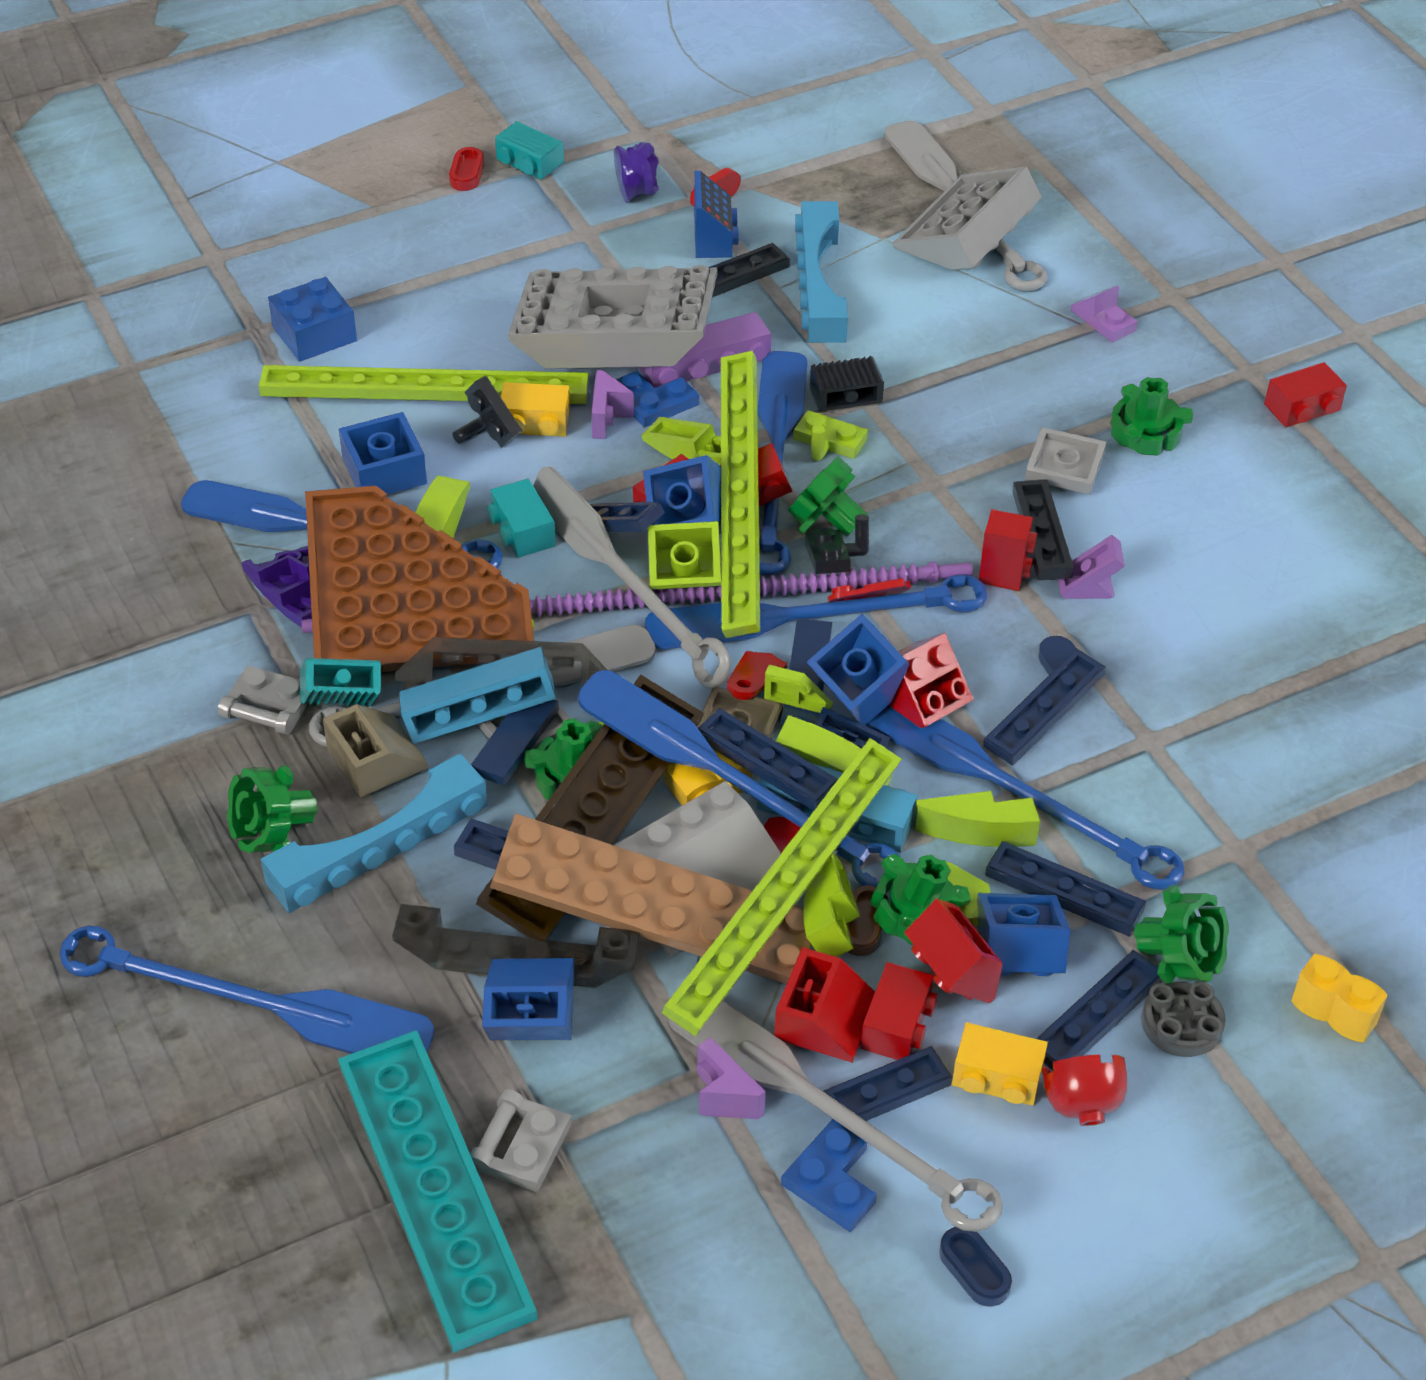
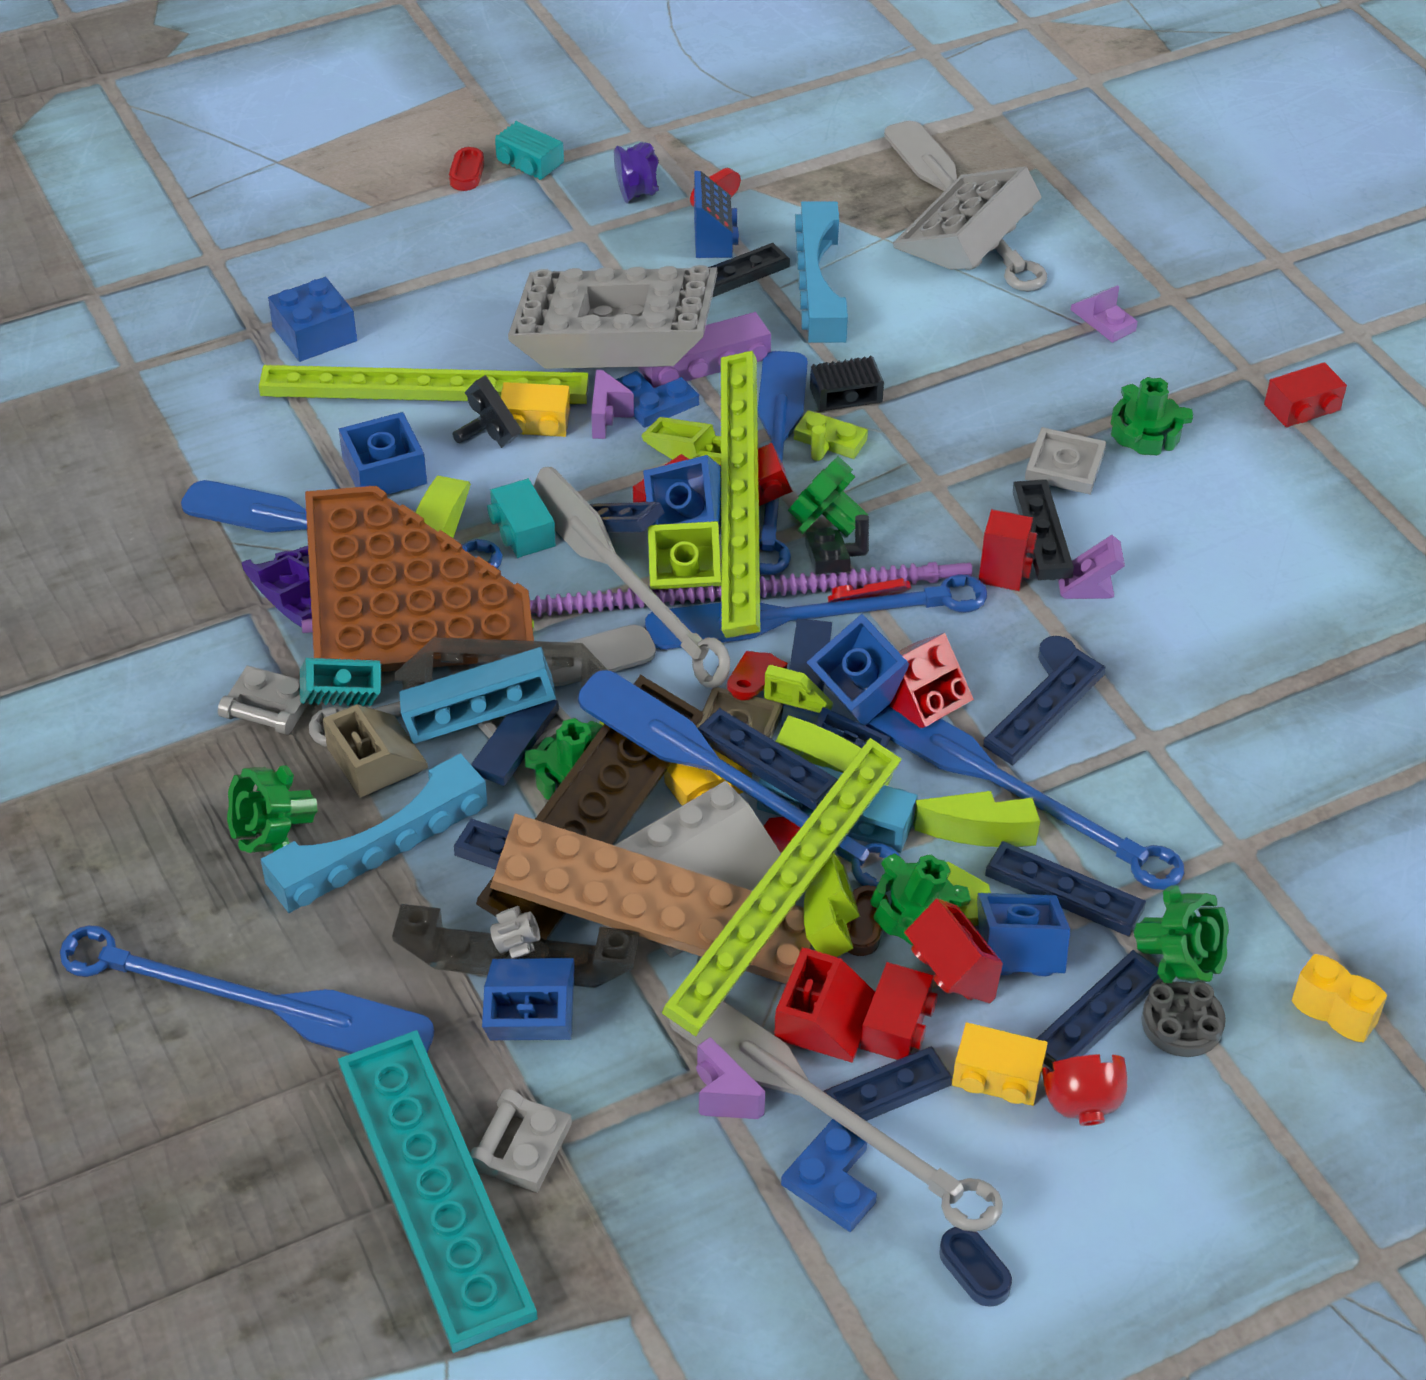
none -> light grey gear [490,906,540,959]

